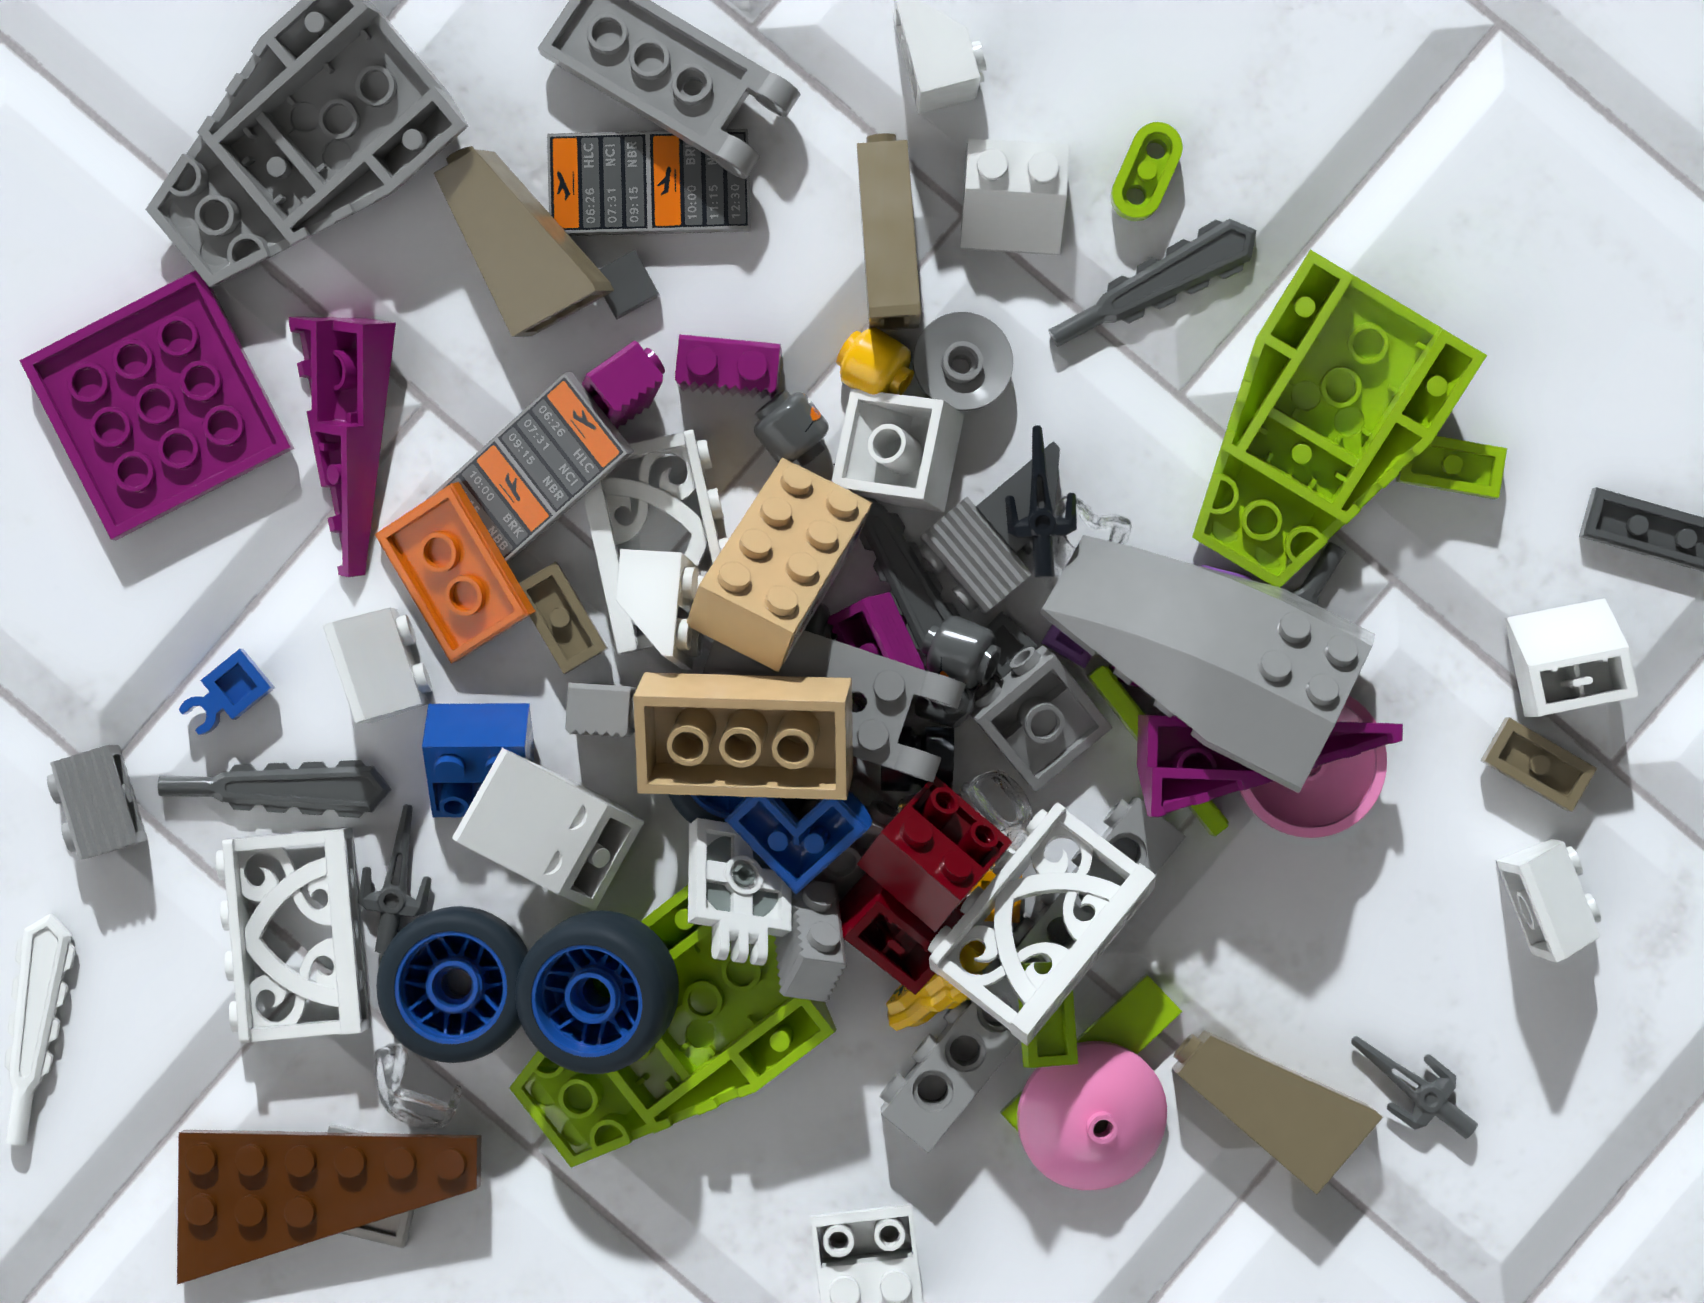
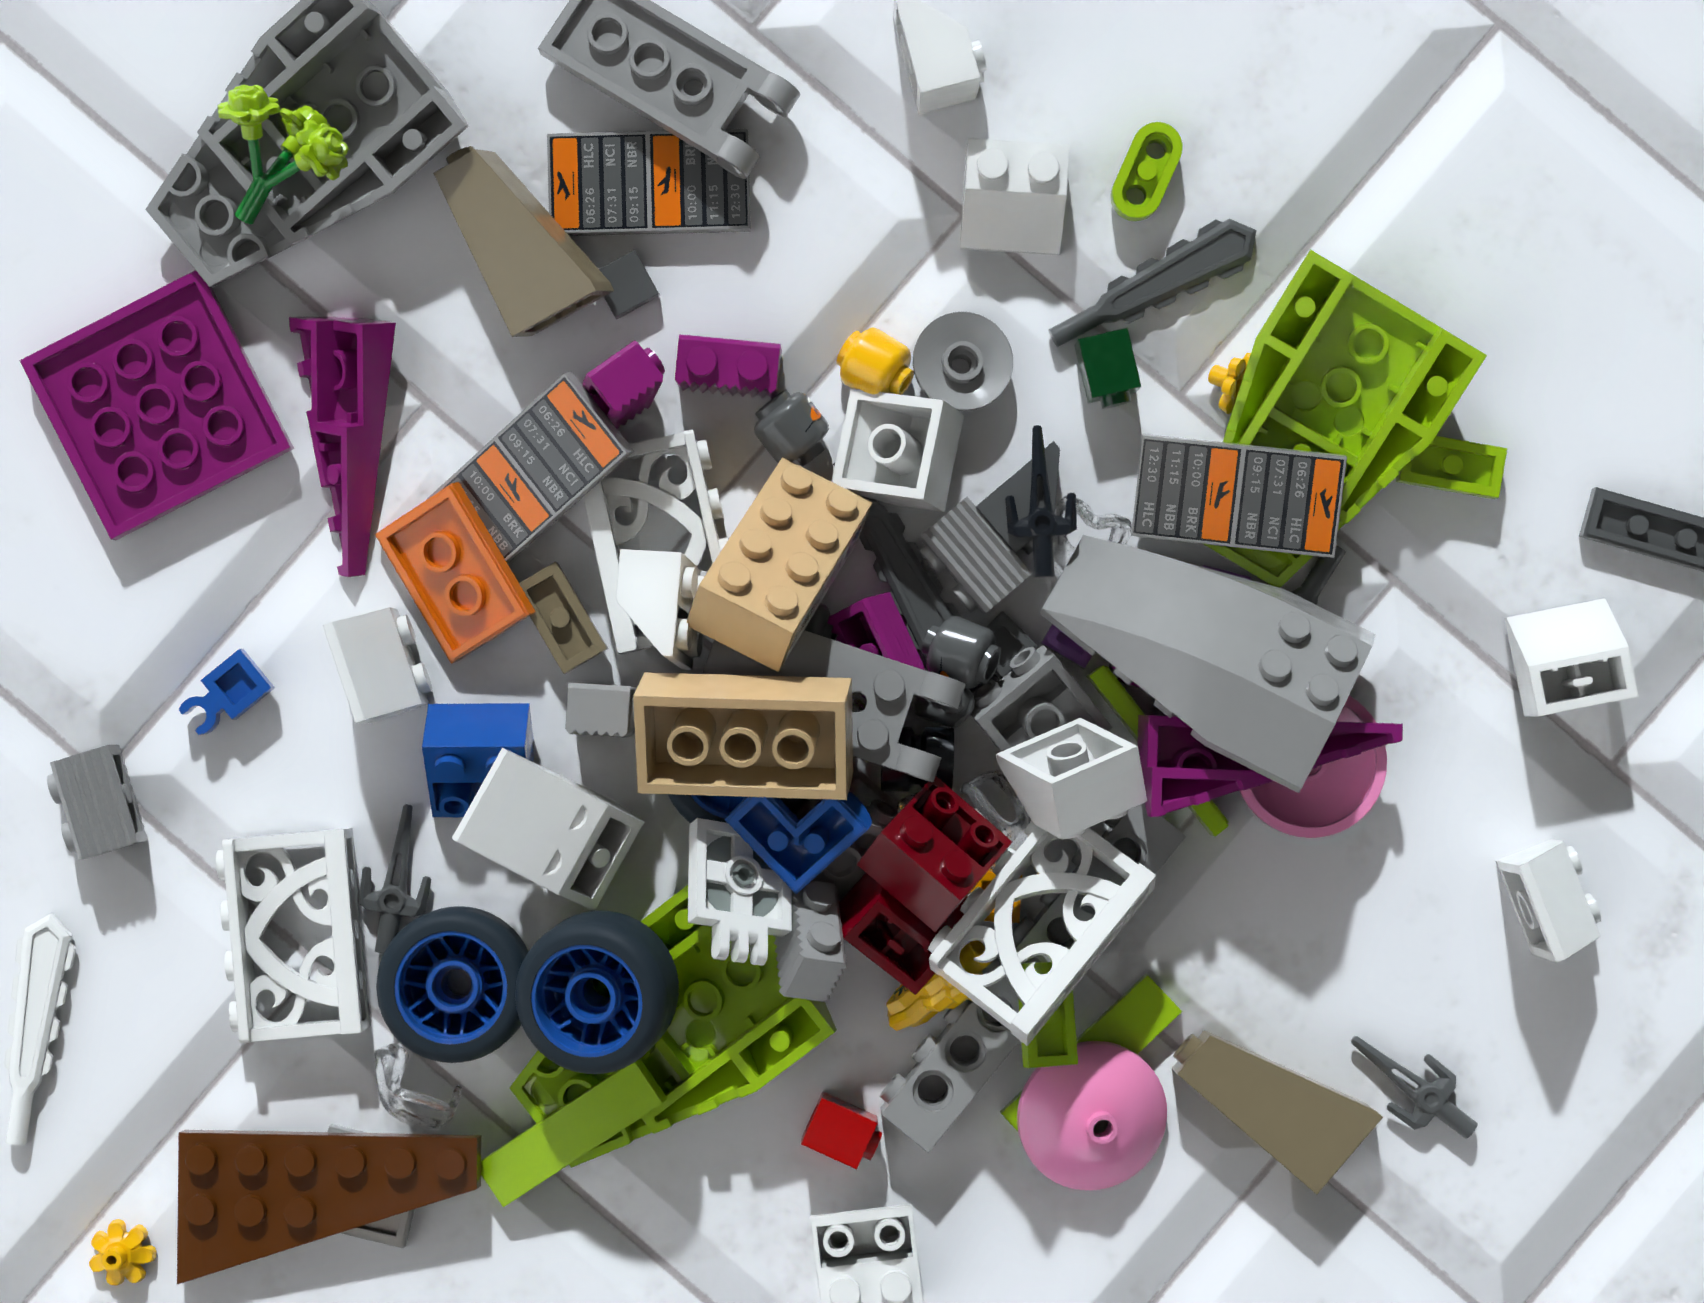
dark grey sword [157,760,392,818] -> none
dark tan slope [857,133,921,331] -> none
dark tan plate [1480,717,1597,812] -> none
none -> yellow plant [89,1219,157,1285]
none -> lime plant [217,85,349,224]
none -> lime tile [481,1059,668,1207]
none -> red brick [801,1091,882,1170]
none -> white slope [996,718,1147,840]
none -> dark green brick [1074,327,1141,409]
none -> tile [1131,434,1347,558]
none -> yellow plant [1208,353,1251,414]

